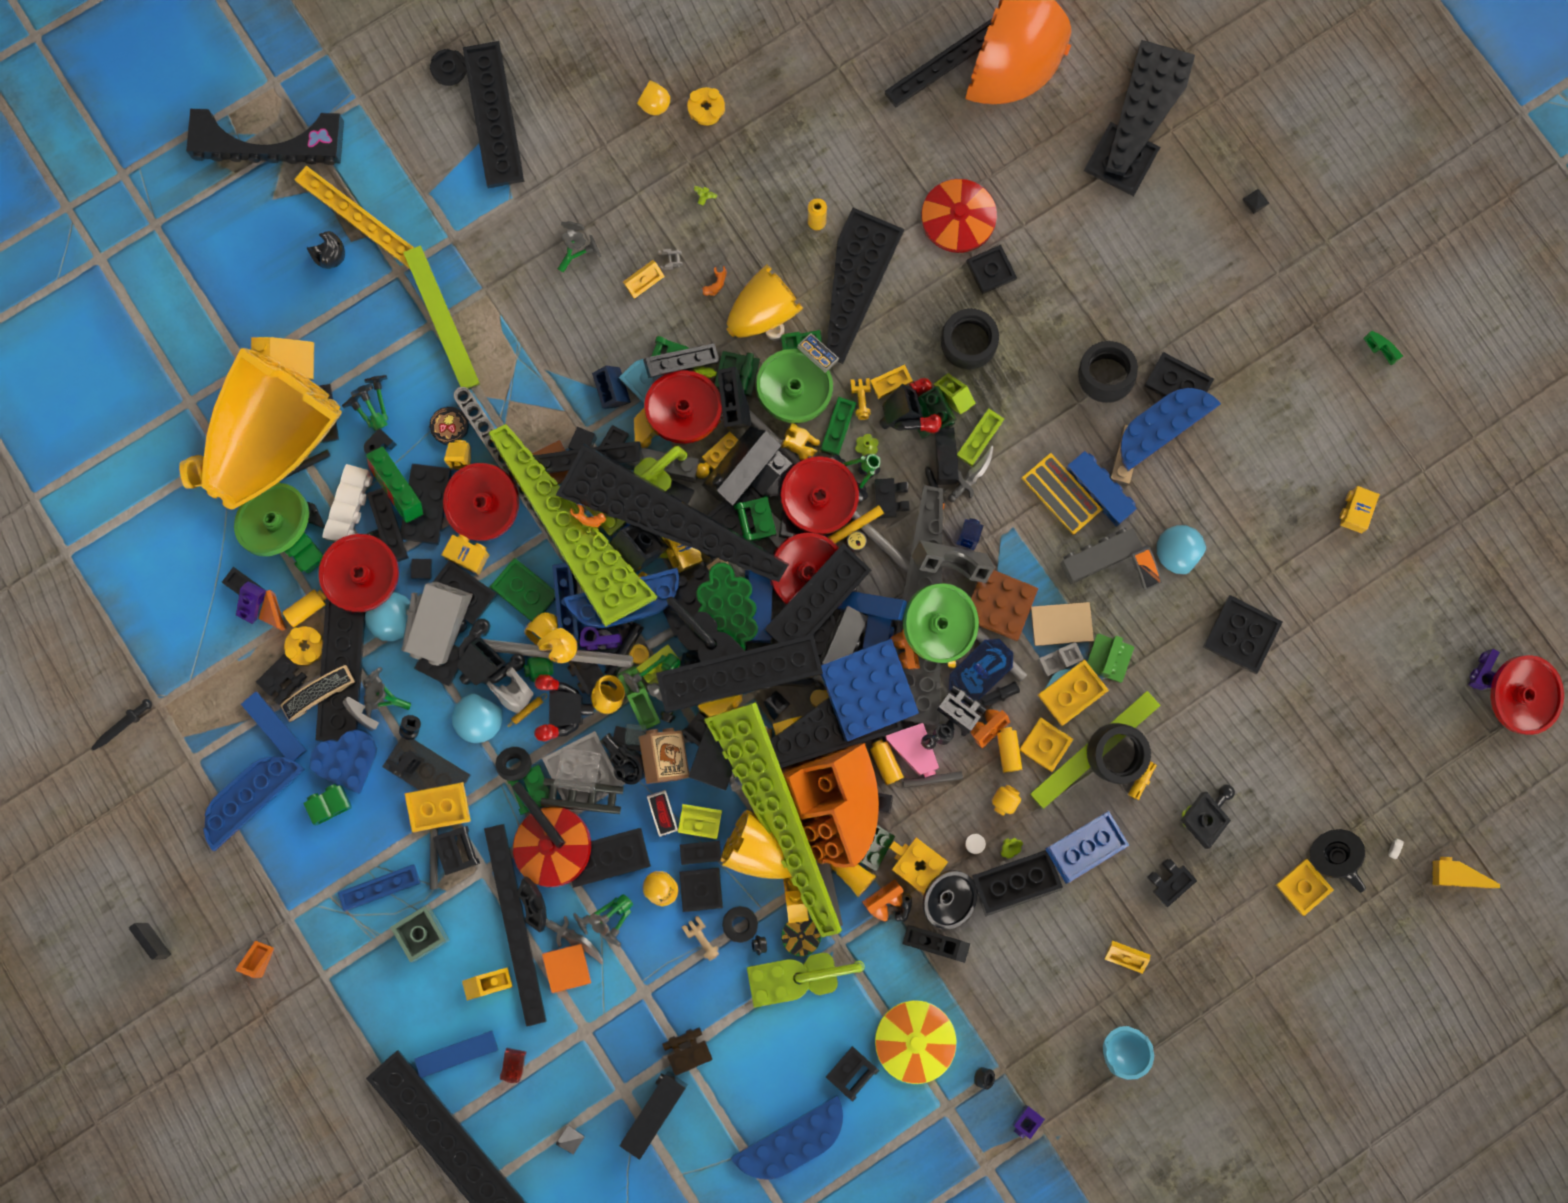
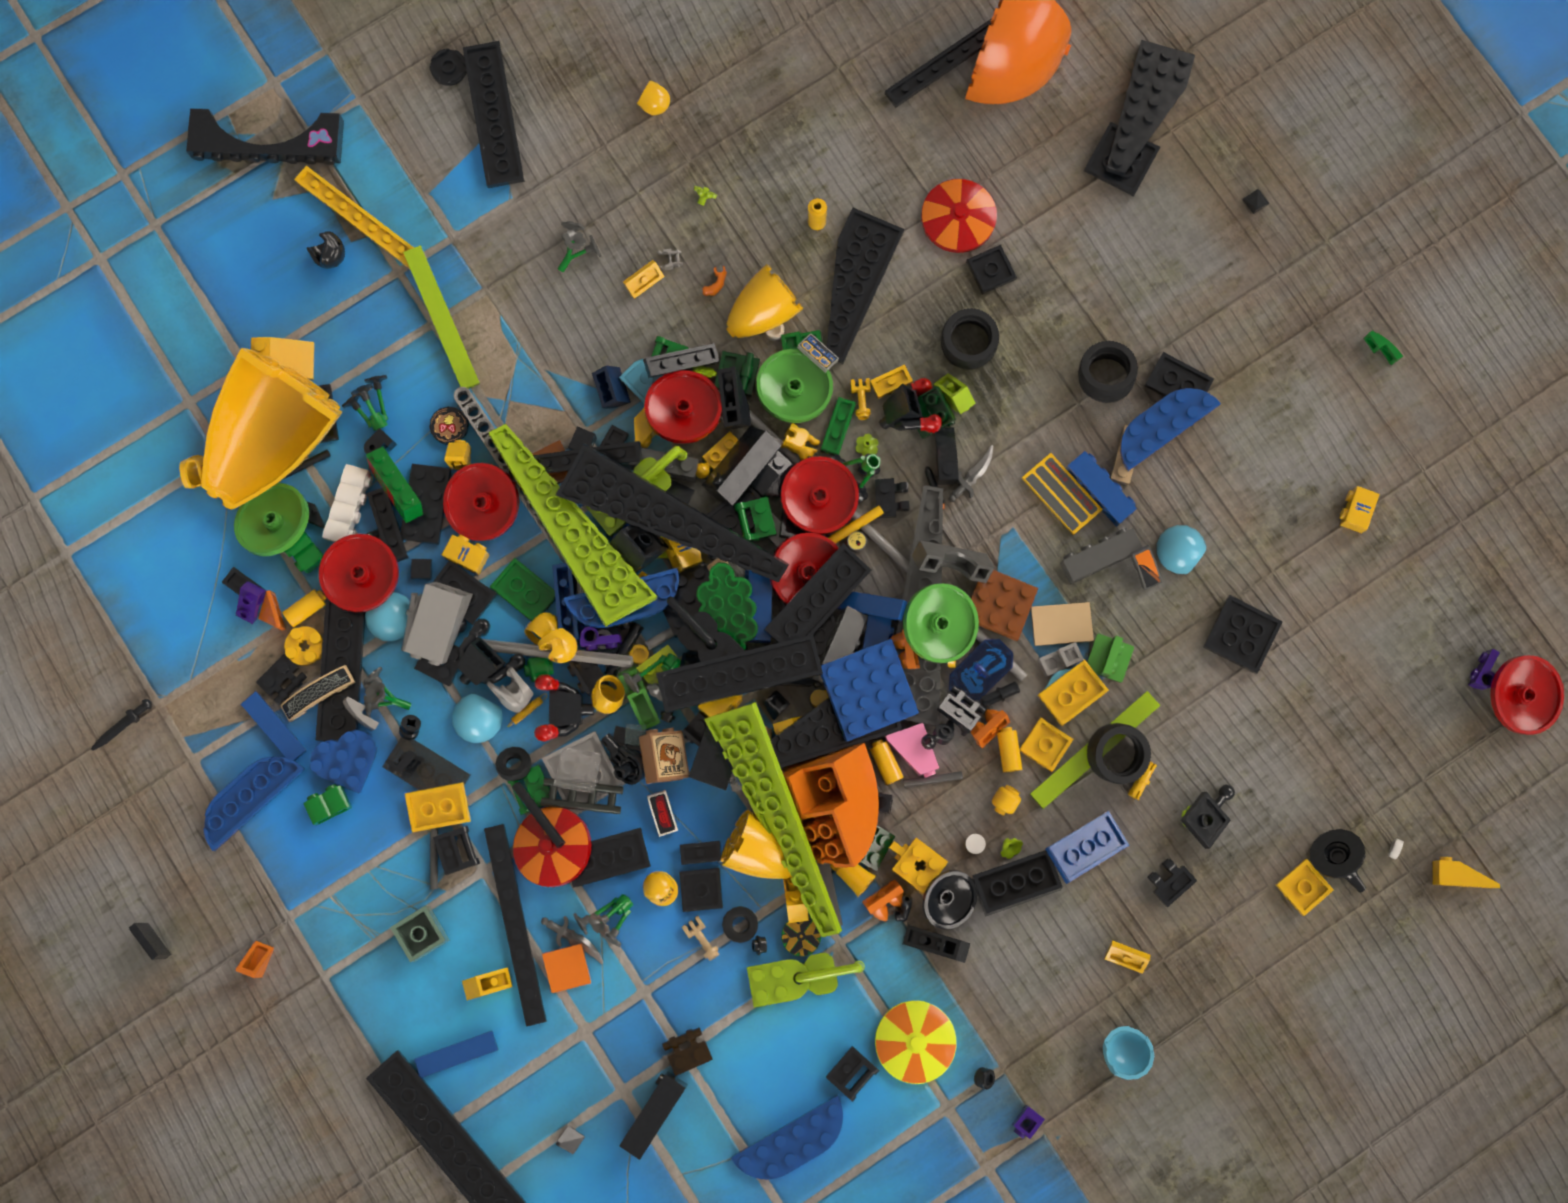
blue tile [338,864,421,912] -> none
clear red bracket [499,1048,526,1083] -> none
black tile [516,877,547,933] -> none
orange piece [570,504,606,527] -> none
neon yellow plate [678,804,722,839] -> none
yellow plate [687,87,725,126] -> none
clear blue slope [956,518,984,550] -> none
lime plate [957,408,1004,467] -> none

